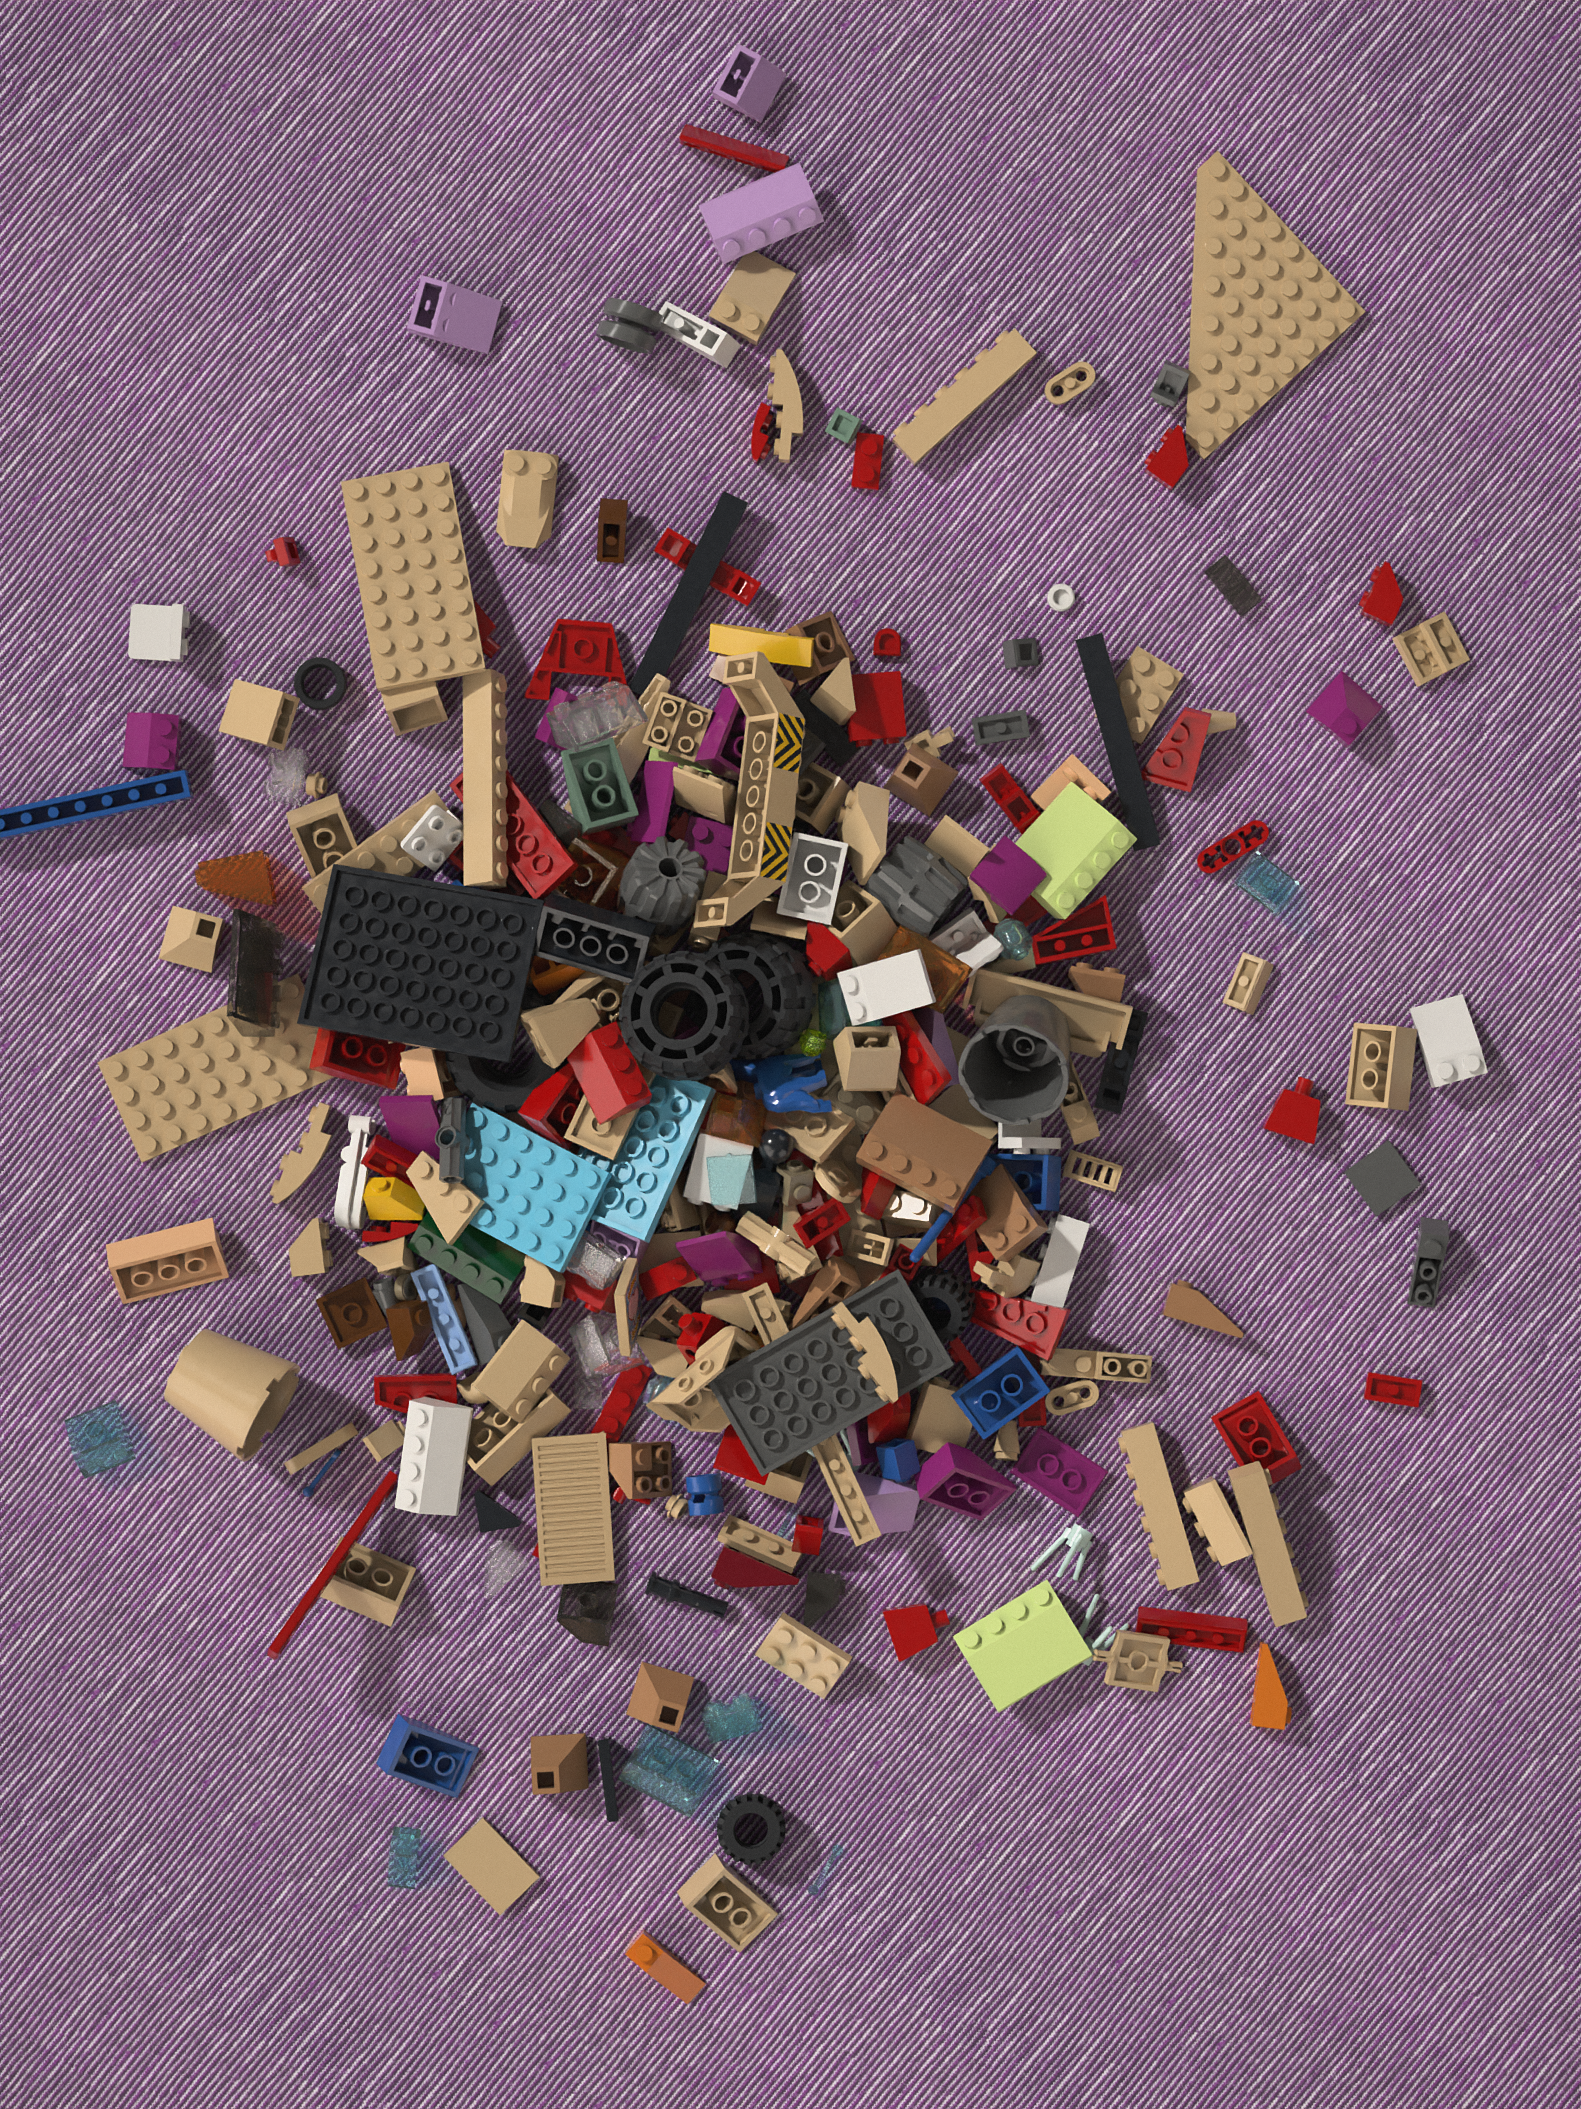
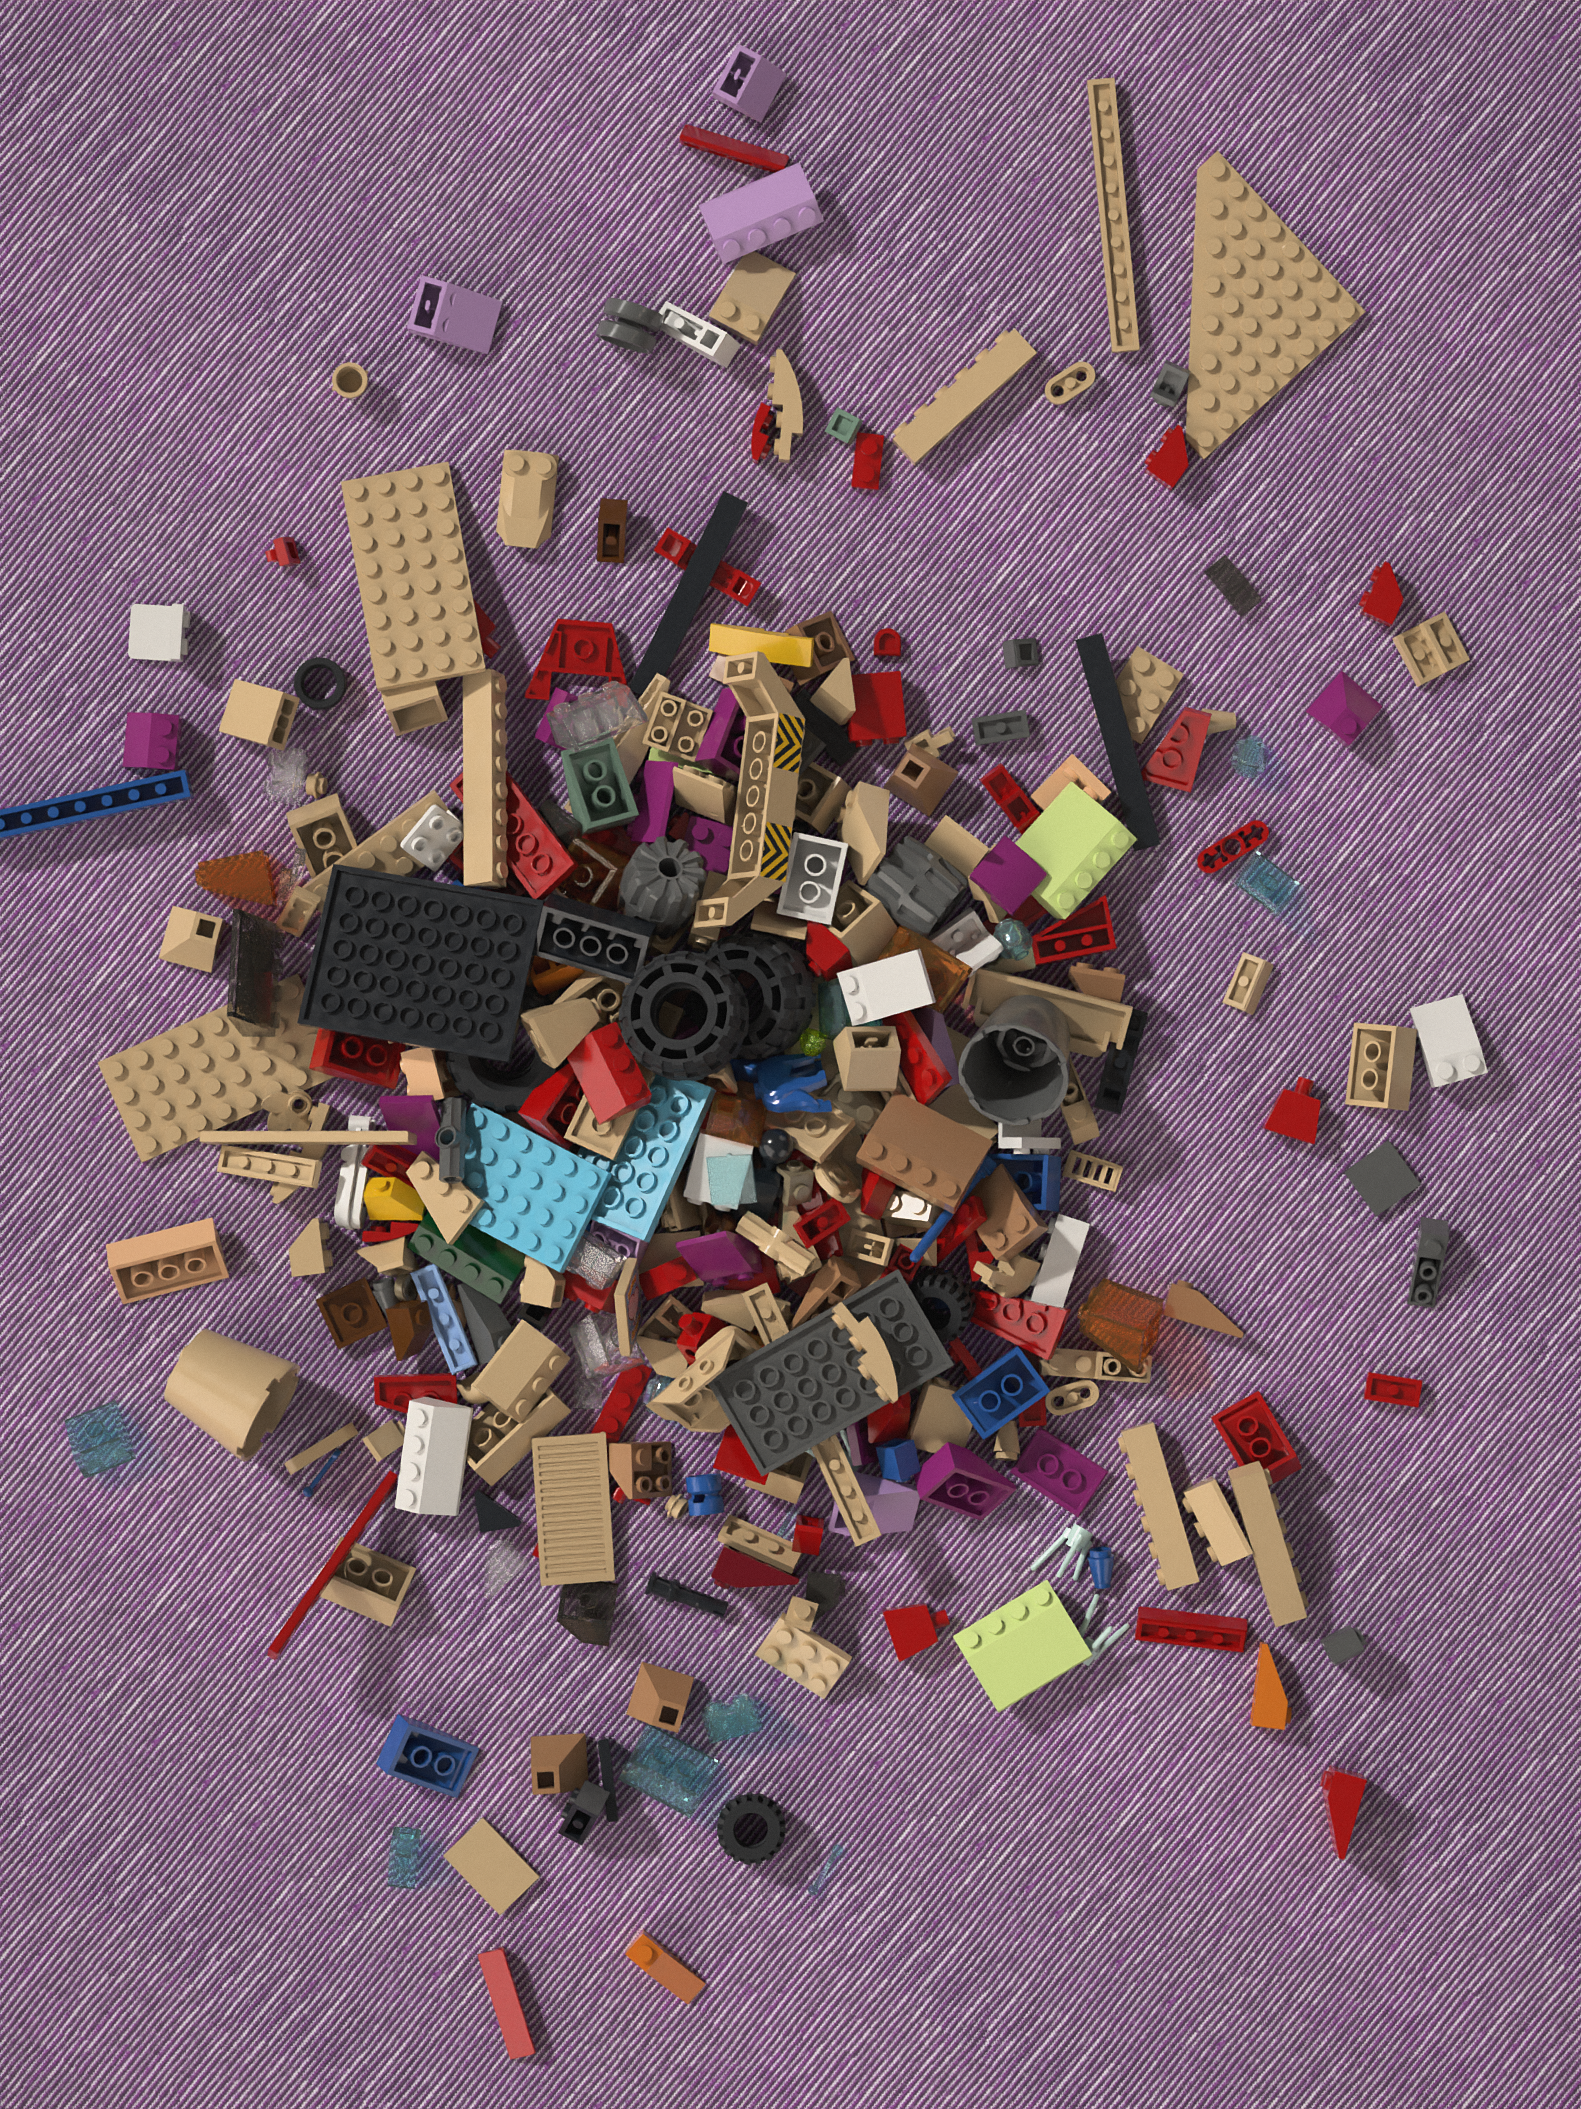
tan slope [677,1853,778,1953] -> none
white tile [1047,584,1075,612] -> none
tan plate [1092,1629,1183,1692] -> none
none -> tan tile [200,1131,417,1145]
none -> tan tile [217,1145,322,1189]
none -> tan plate [261,1090,312,1131]
none -> tan plate [275,885,321,938]
none -> clear slope [276,848,306,906]
none -> tan piece [332,362,368,399]
none -> slope [477,1946,537,2060]
none -> black brick [558,1780,610,1845]
none -> tan plate [783,1595,819,1632]
none -> clear orange slope [1077,1278,1164,1372]
none -> tan plate [1087,78,1140,353]
none -> blue cone [1087,1547,1114,1589]
none -> clear light blue head [1231,735,1269,778]
none -> dark grey brick [1320,1625,1367,1667]
none -> red slope [1320,1765,1367,1860]

